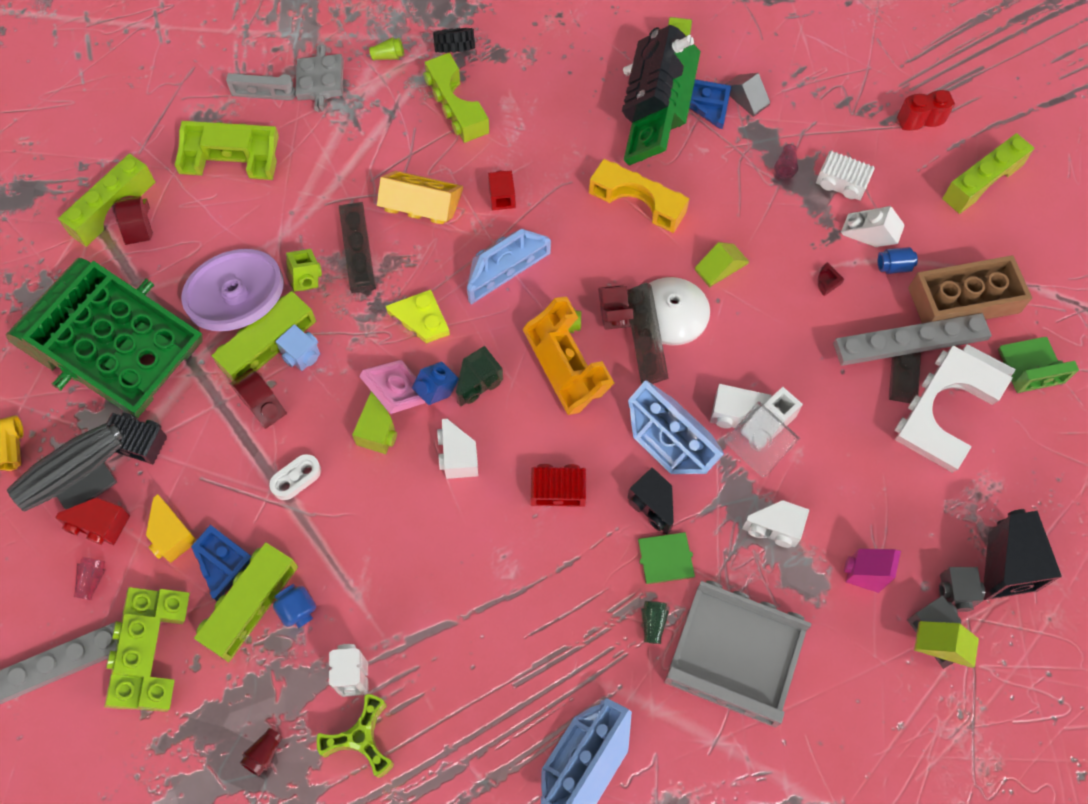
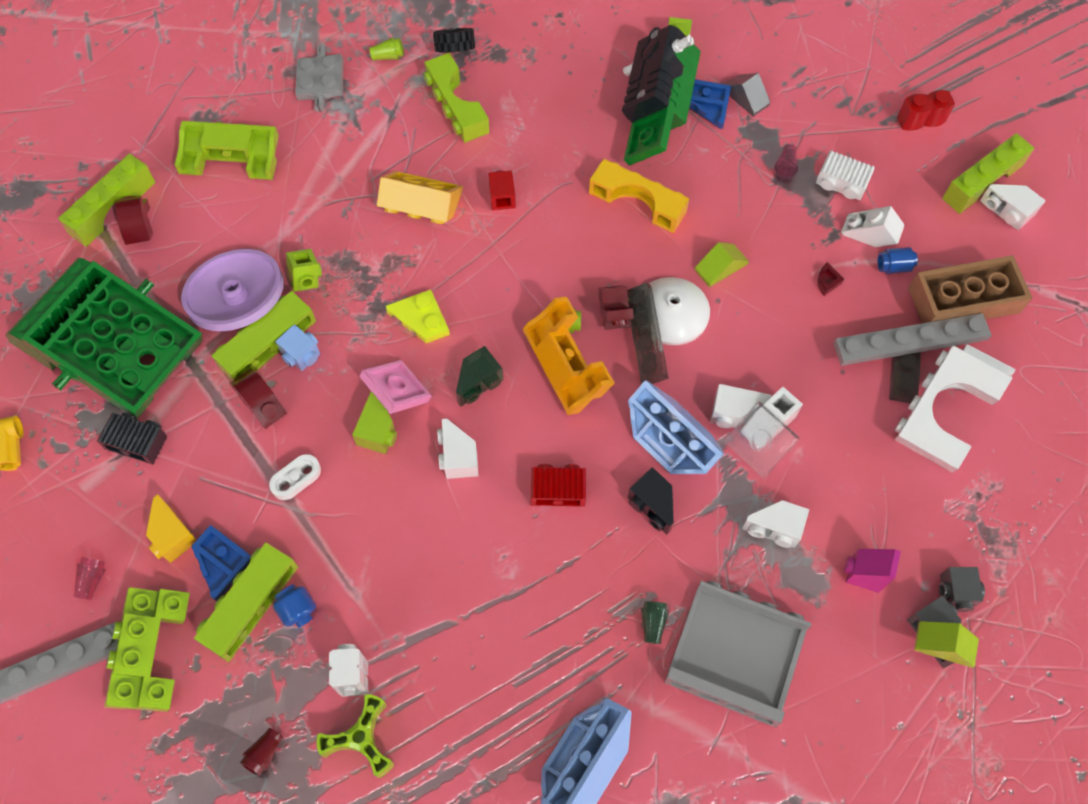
dark grey plate [7,423,124,511] -> none
red slope [55,498,130,545] -> none
light grey plate [226,73,296,100] -> none
clear smoke plate [339,202,376,293] -> none
blue brick [412,362,459,405] -> none
light blue wedge [467,229,551,304] -> none
bright green piece [638,532,695,584] -> none
black slope [983,509,1062,600] -> none
bright green bracket [998,337,1079,393] -> none
none -> white slope [980,184,1046,230]

